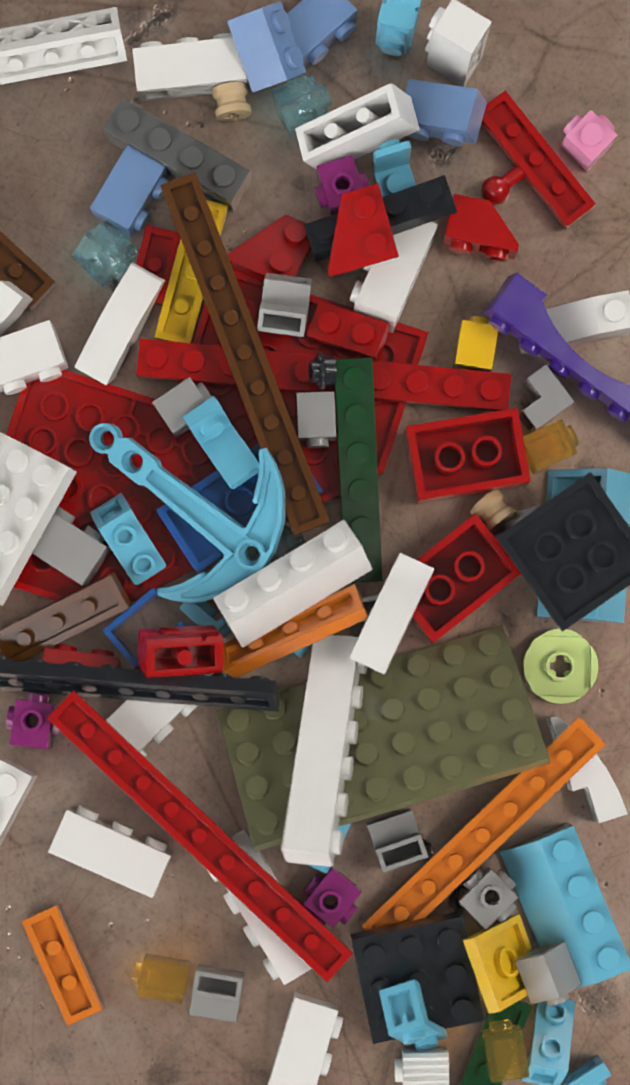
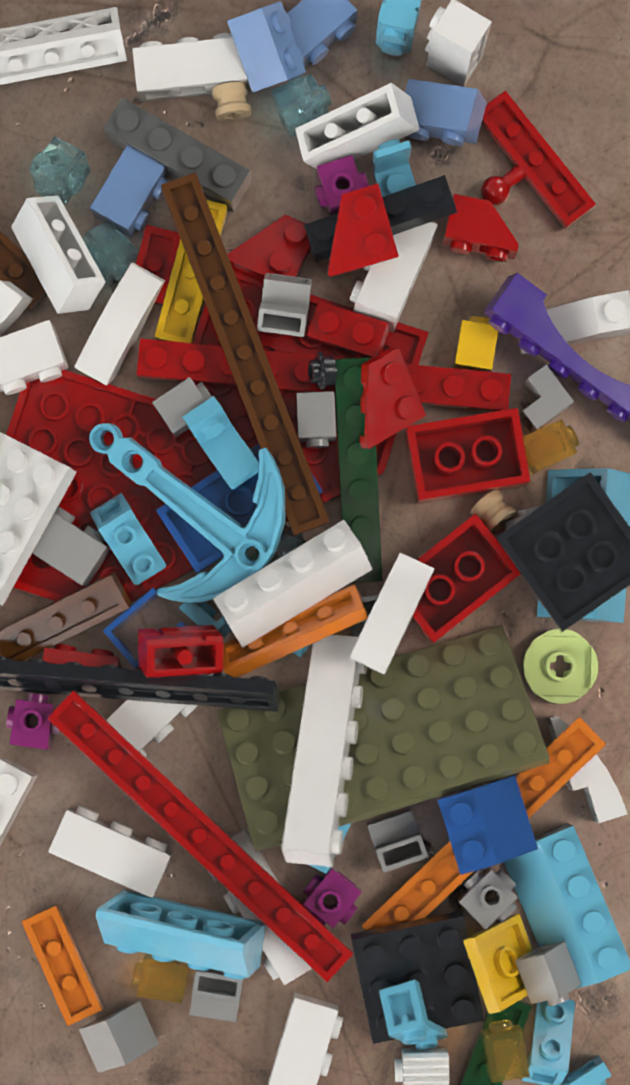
bright pink brick [560,110,618,172] -> none
none -> white brick [11,195,106,314]
none -> clear light blue brick [29,136,91,205]
none -> light grey piece [79,1001,159,1073]
none -> medium azure slope [96,890,266,979]
none -> red wing [360,347,426,449]
none -> blue slope [438,775,538,875]

